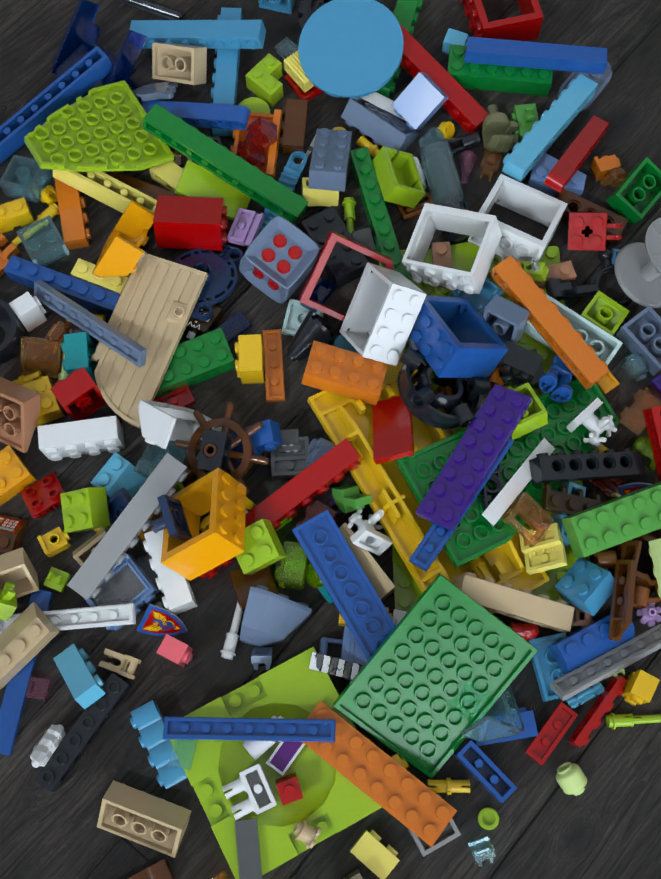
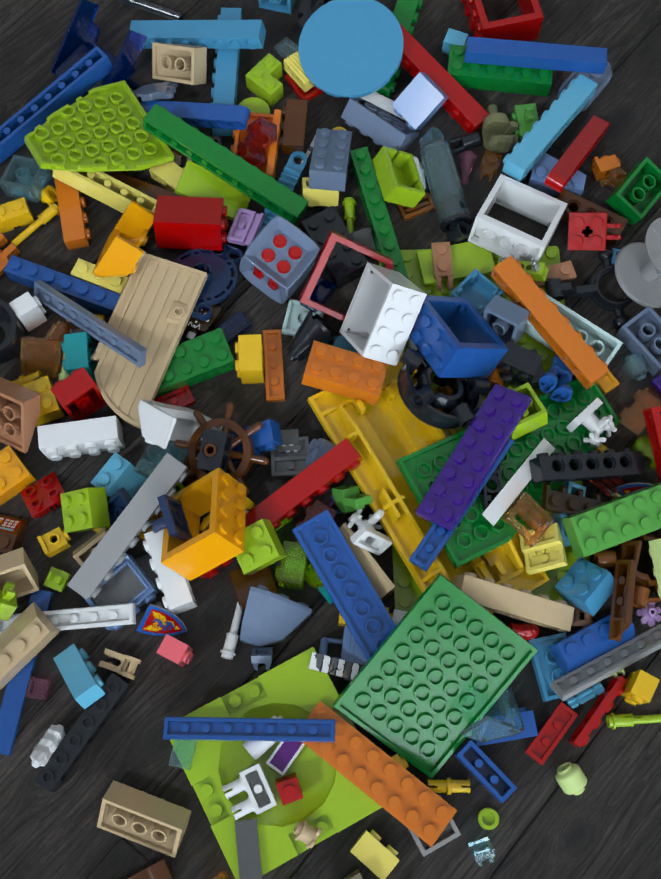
clear light blue piece [16,215,70,267] -> none
dark azure brick [129,700,187,789] -> none
yellow pin [356,136,380,159] -> none
red tile [372,395,414,464] -> none
white window [402,203,502,294] -> none
yellow tile [436,121,455,140] -> none
lime slope [580,290,630,336] -> none

